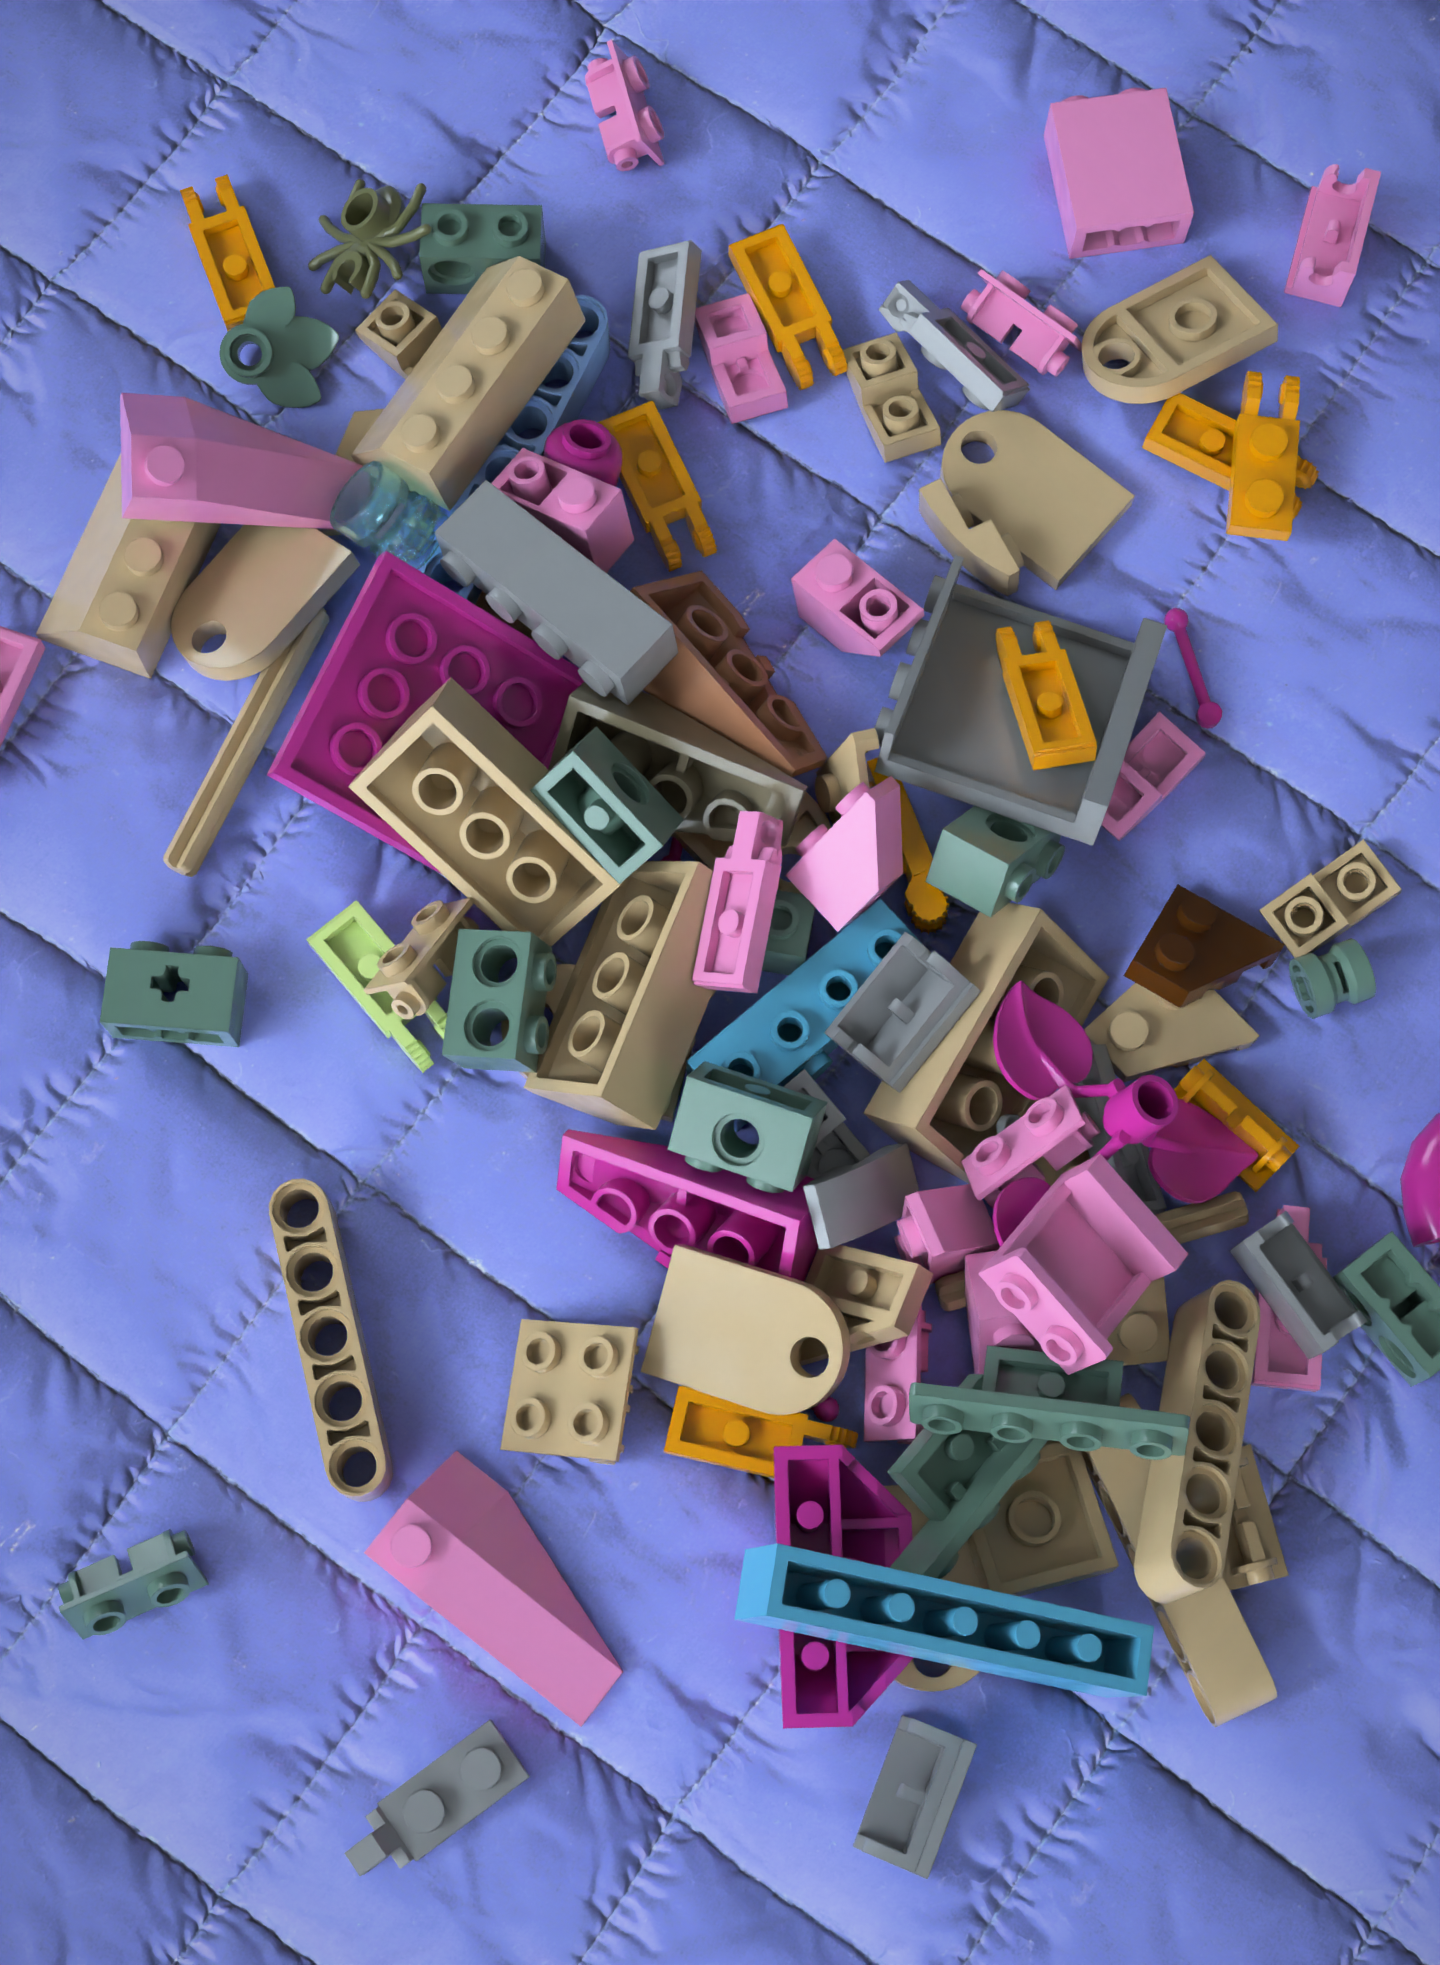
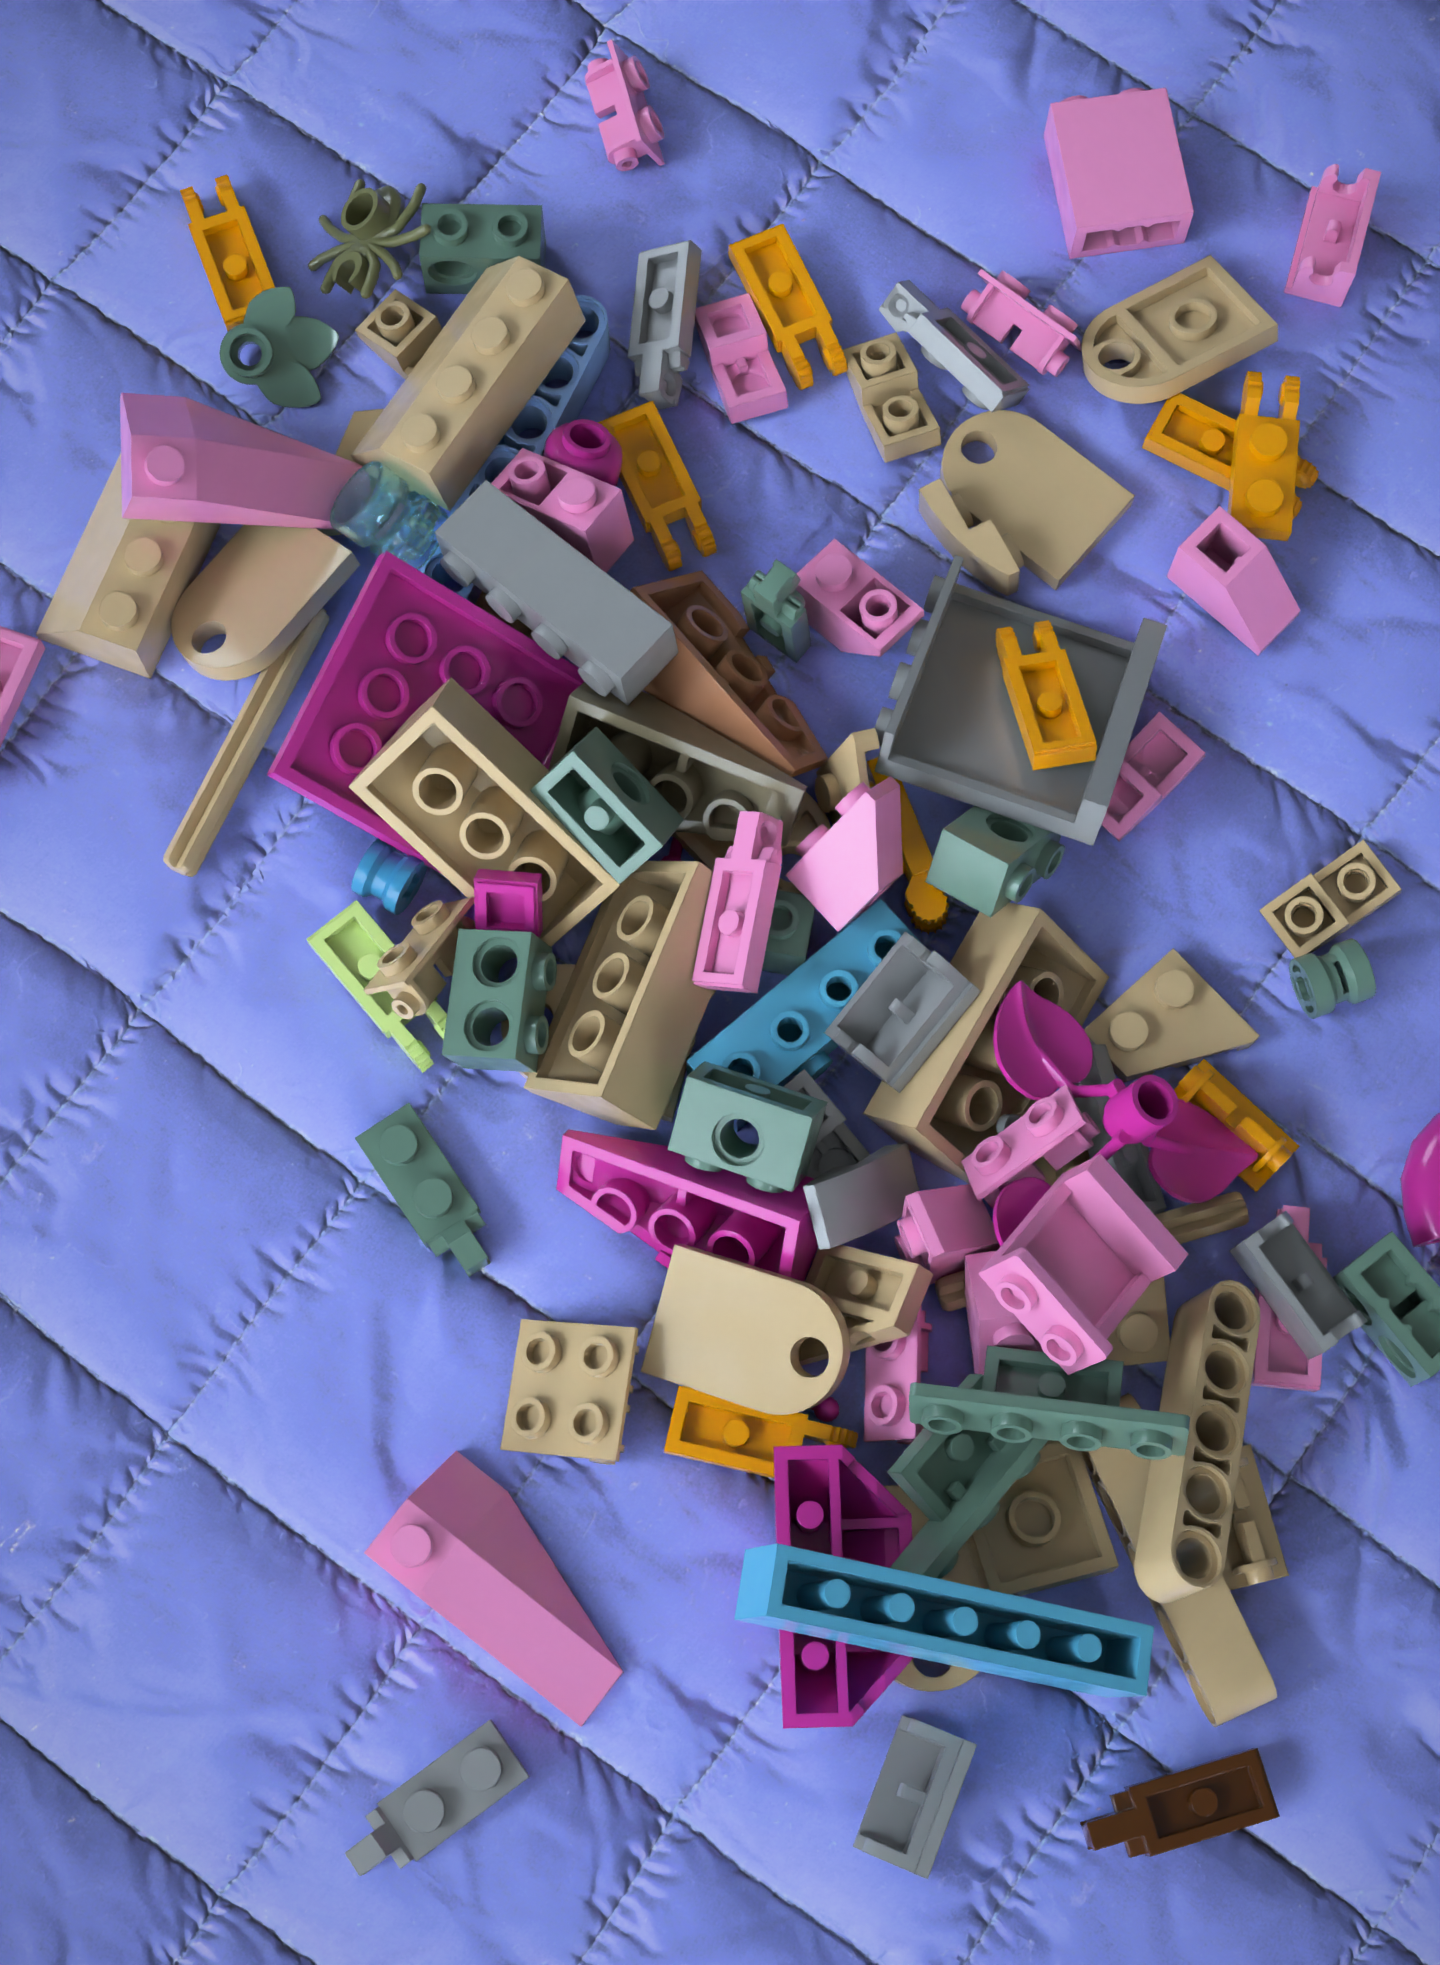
sand green hinge [58,1529,209,1640] -> none
sand green brick [100,941,248,1047] -> none
tan beam [269,1178,393,1502] -> none
reddish brown wing [1124,884,1285,1008] -> none
dark pink hinge [1164,608,1222,729] -> none
none -> dark azure wheel [351,839,427,915]
none -> sand green hinge [355,1103,491,1277]
none -> dark pink tile [474,869,543,938]
none -> sand green hinge [741,559,811,663]
none -> reddish brown hinge [1080,1748,1280,1858]
none -> bright pink slope [1167,506,1301,656]

